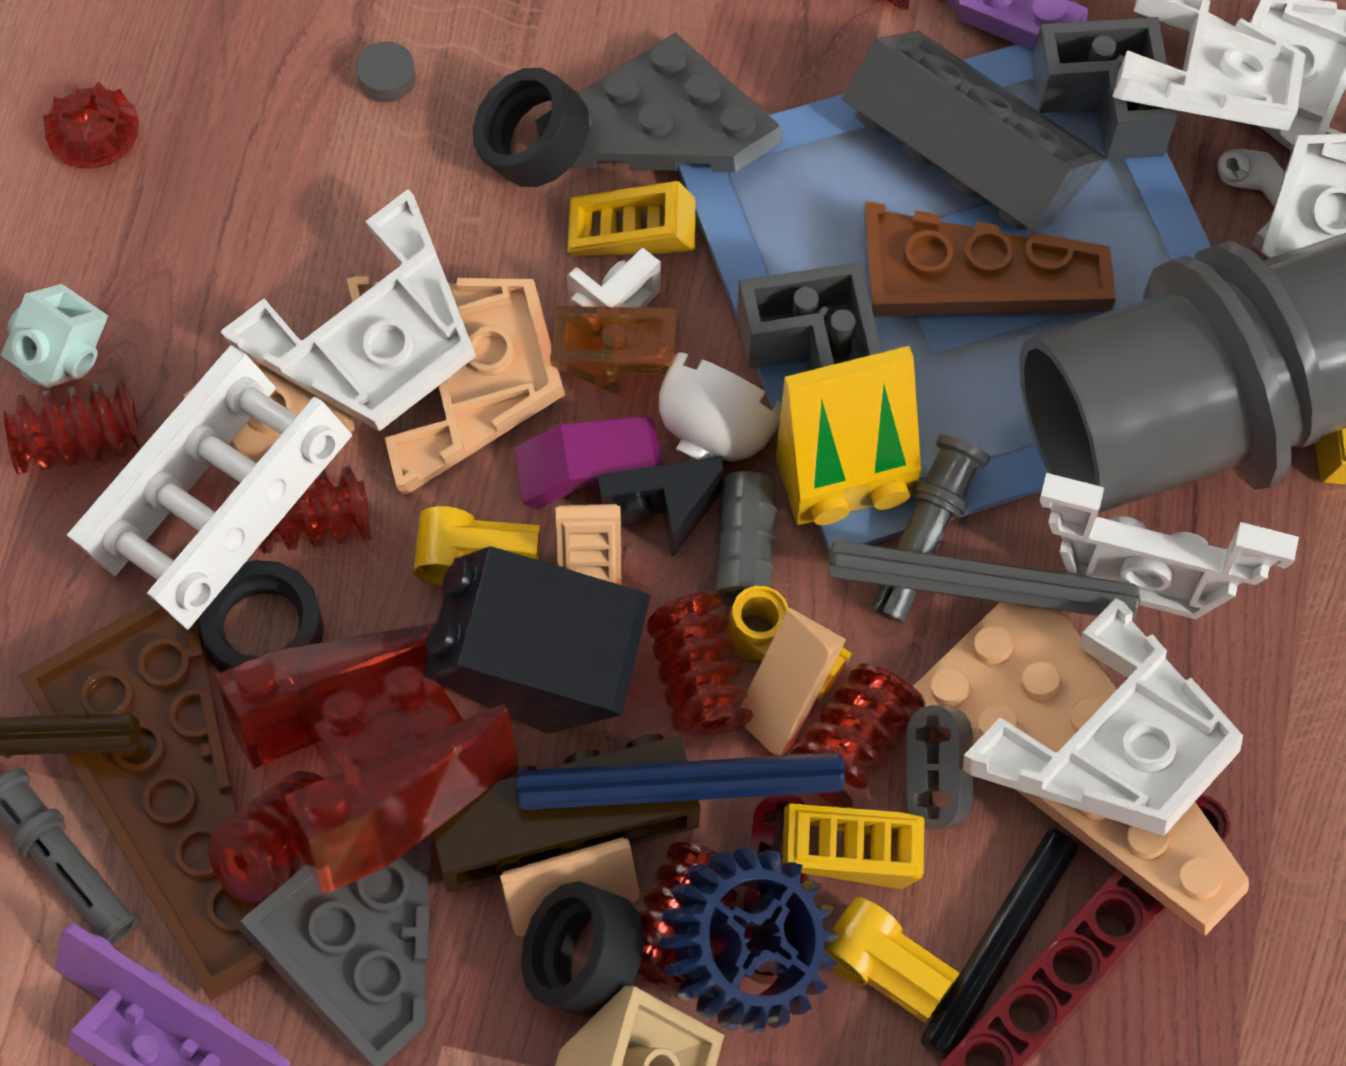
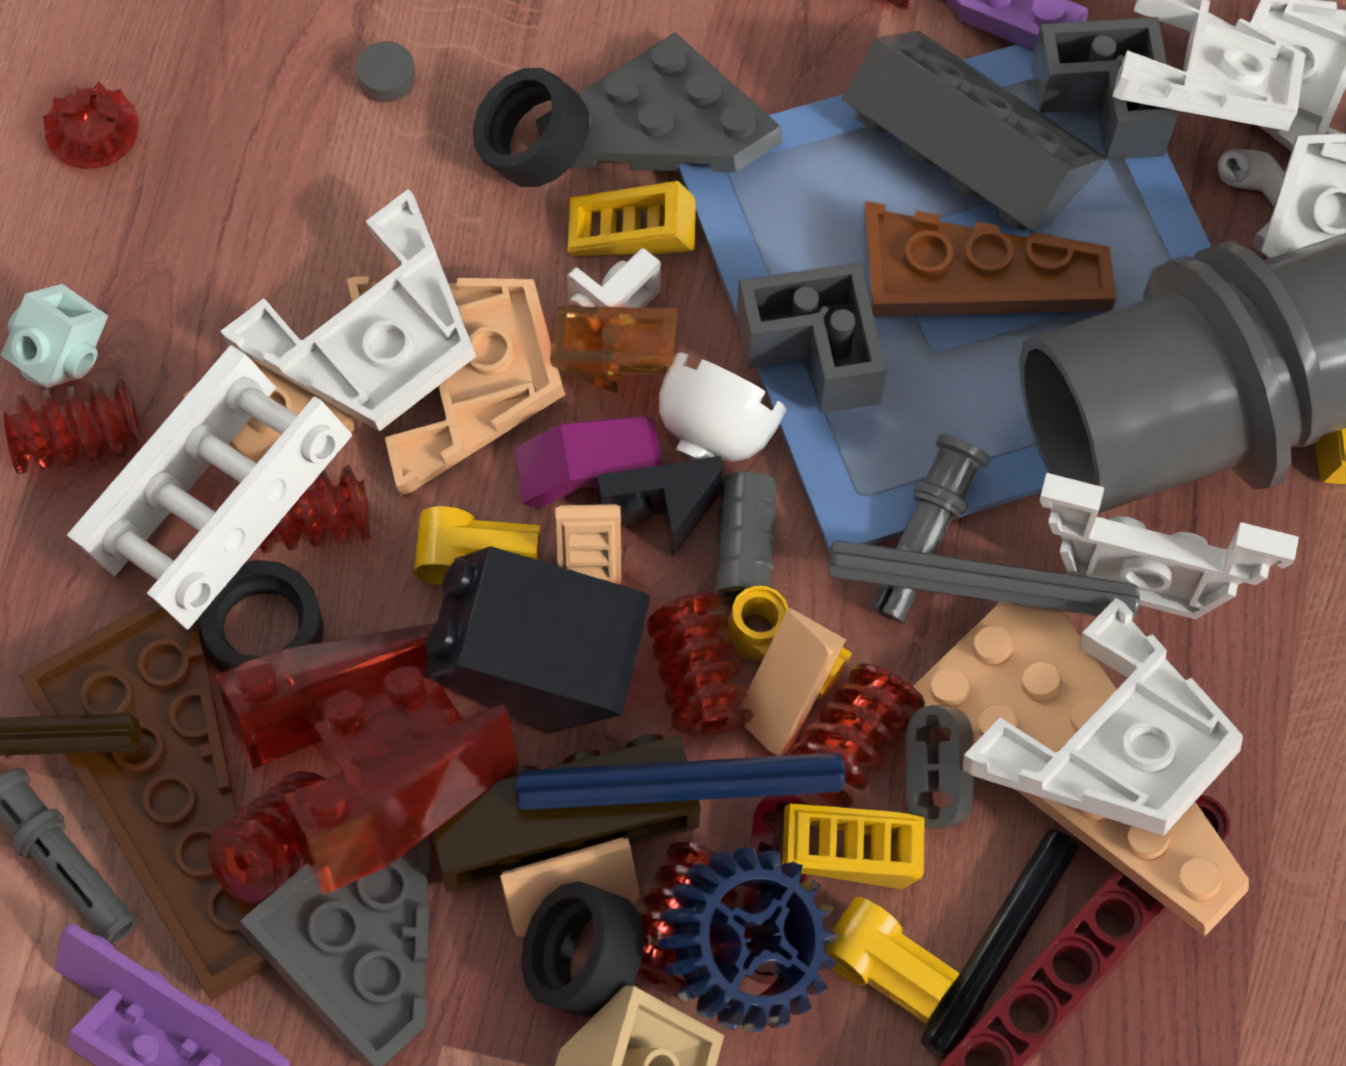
yellow slope [775,346,921,525] -> none

